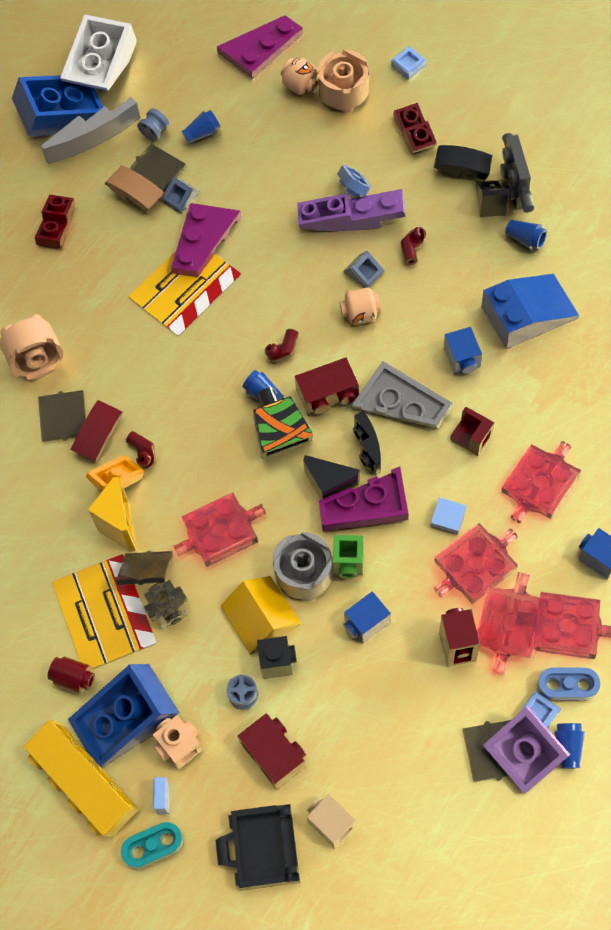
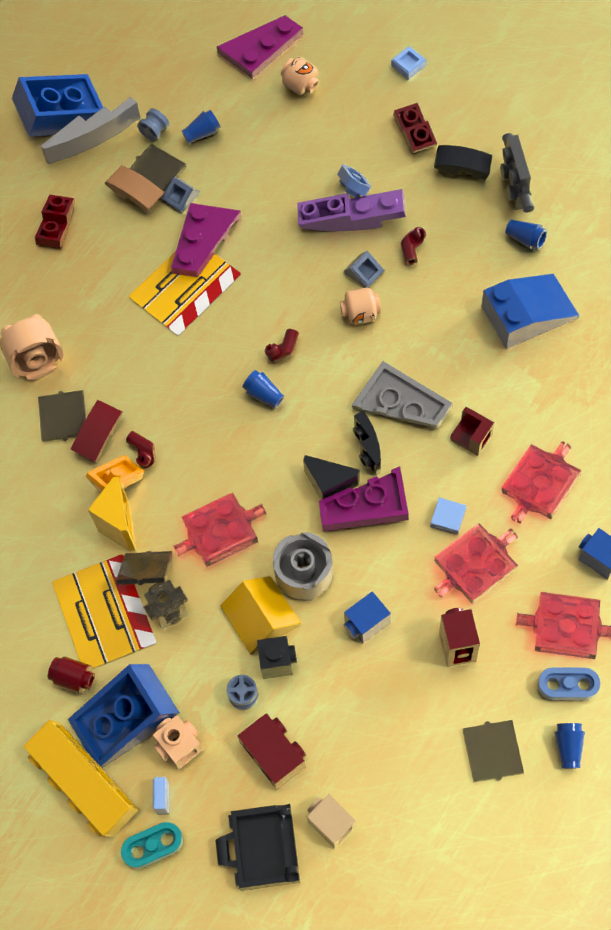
white slope [60,14,137,91] -> none
torso [253,387,313,459] -> none
dark red brick [295,357,359,416] -> none
light nougat brick [318,50,369,113] -> none
bright green brick [333,535,364,579] -> none
blue brick [444,327,482,375] -> none
black slope [476,180,509,217] -> none
clear pink plate [477,572,549,674] -> none
lavender slope [483,706,570,794] -> none
light blue tile [520,691,561,728] -> none

